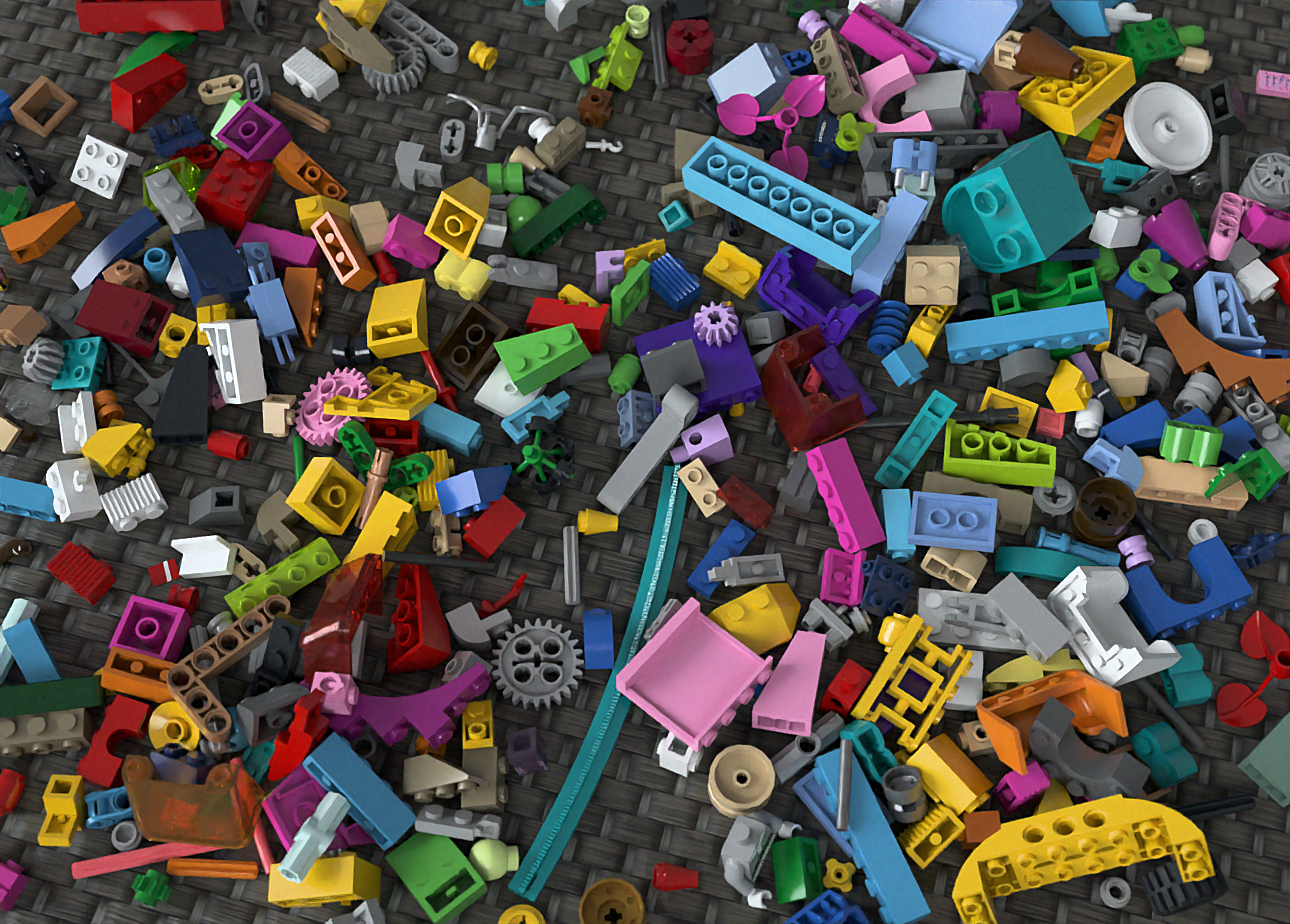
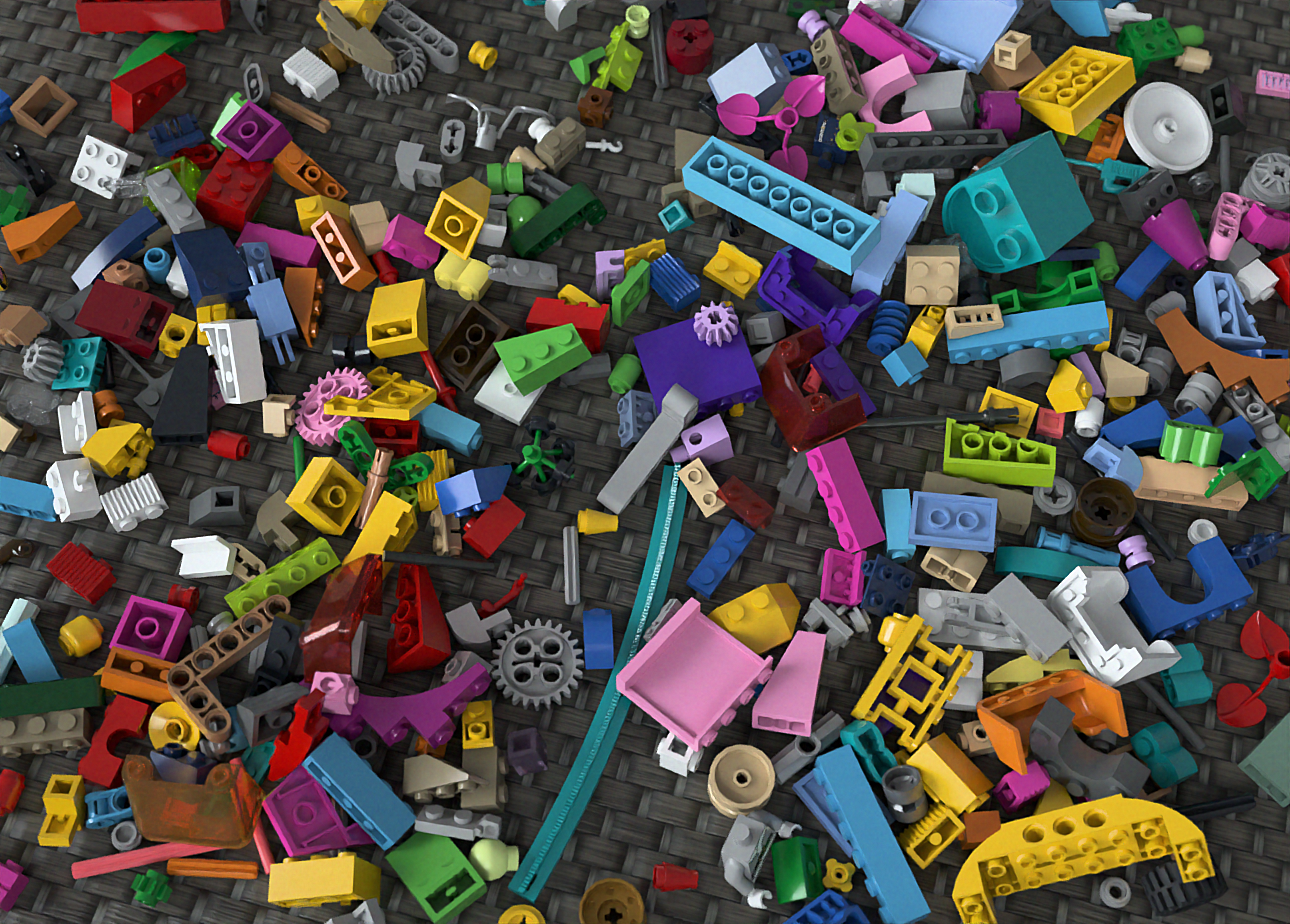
red sticker [148,559,180,586] -> none
tan beam [198,74,246,105] -> none
light aqua piece [277,791,351,884] -> none
medium azure hinge [501,390,570,444] -> none
dark grey slope [641,338,707,408] -> none
light grey hinge [707,553,785,587] -> none
red torso [818,659,873,722] -> none
flat silver bar [836,739,853,832] -> none
teal slope [874,389,958,489] -> none
medium blue piece [891,139,938,192] -> none
reddish brown cone [1012,26,1084,81] -> none
white brick [1089,206,1147,248] -> none
black beam [1091,377,1127,421] -> none
bright green plate [1129,249,1178,294] -> none
none -> yellow head [57,615,104,658]
none -> clear slope [103,171,149,198]
none -> tan slope [944,304,1004,339]

